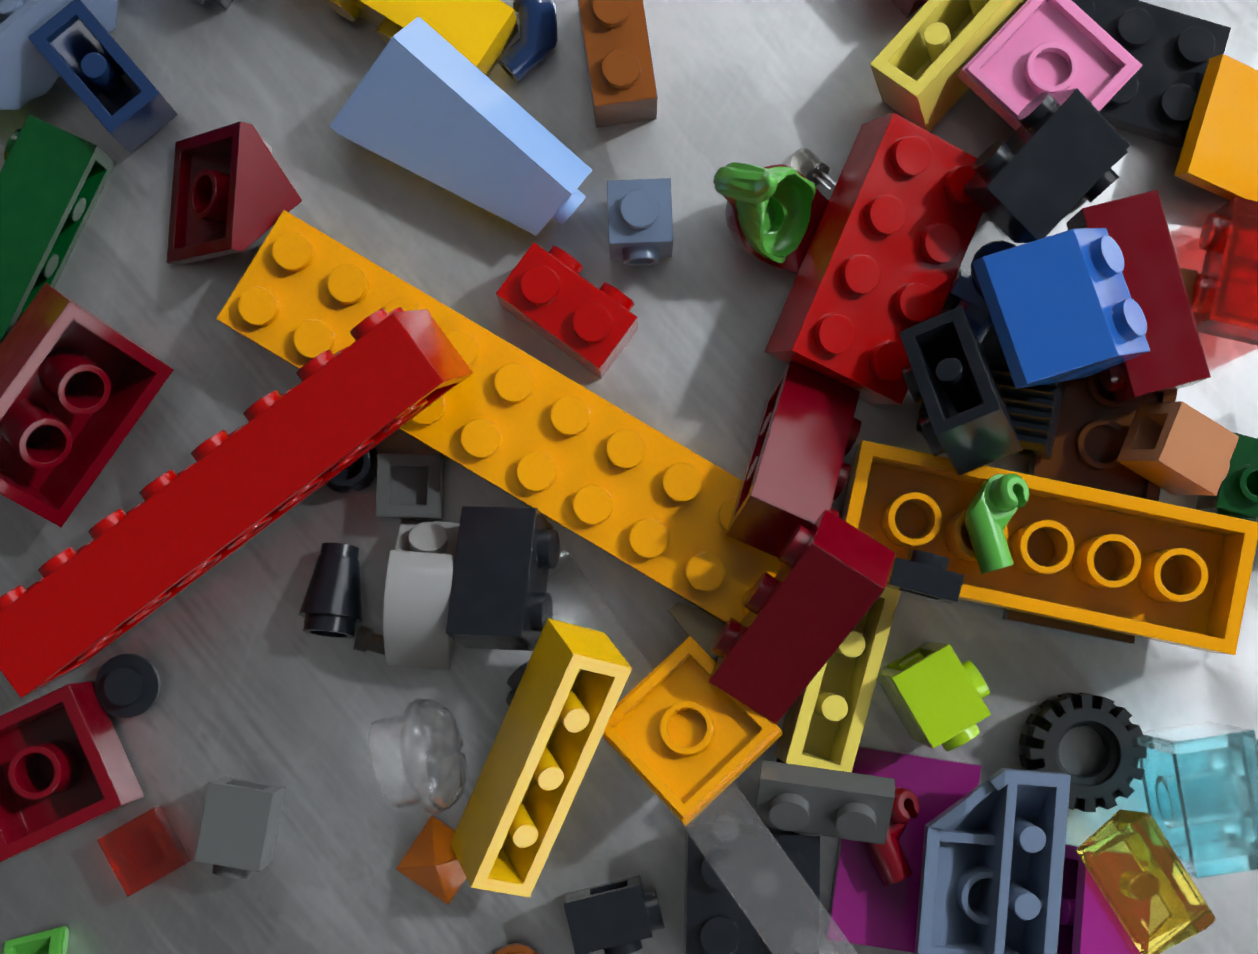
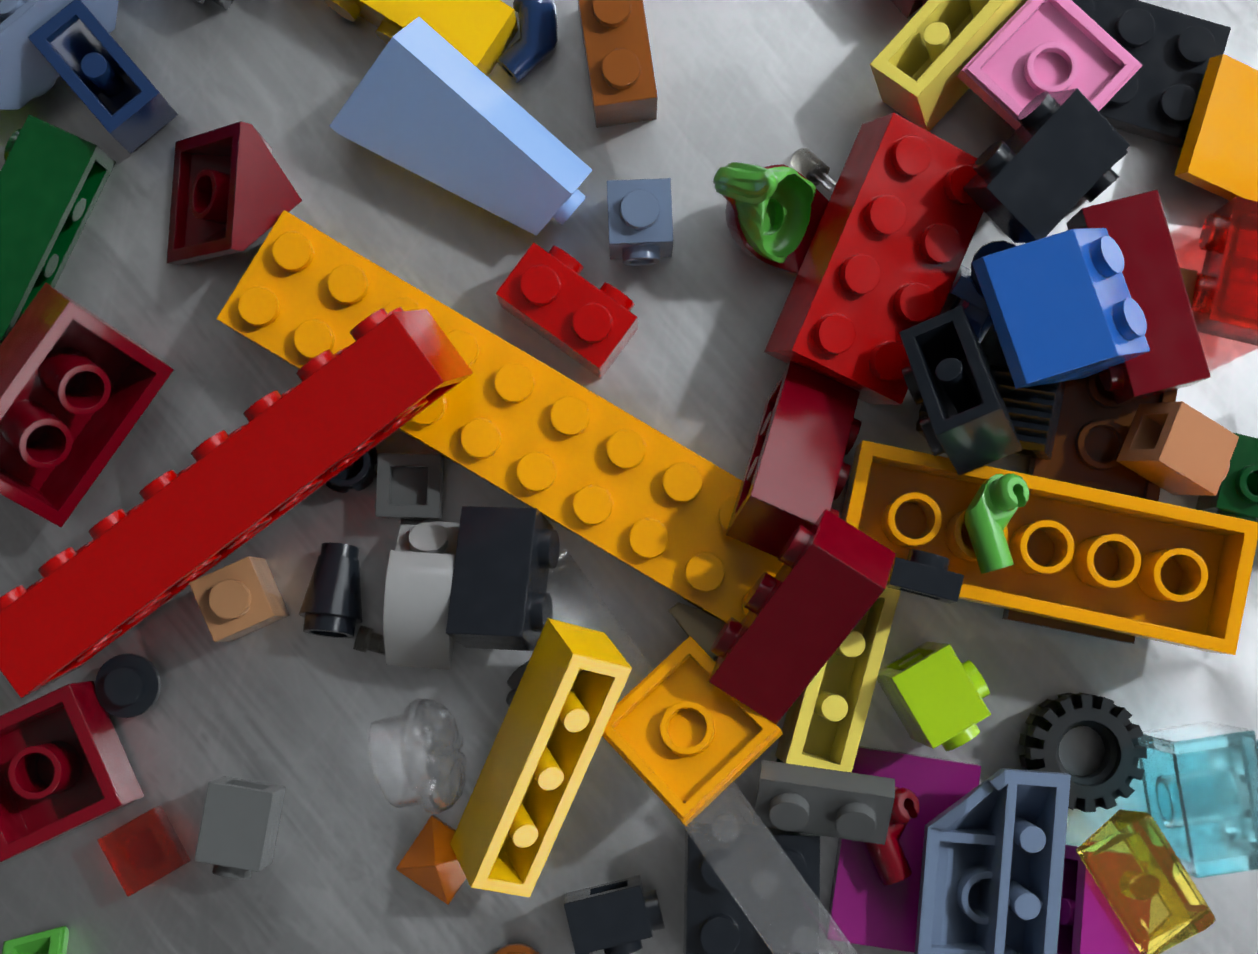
none -> medium nougat brick [189,556,290,643]

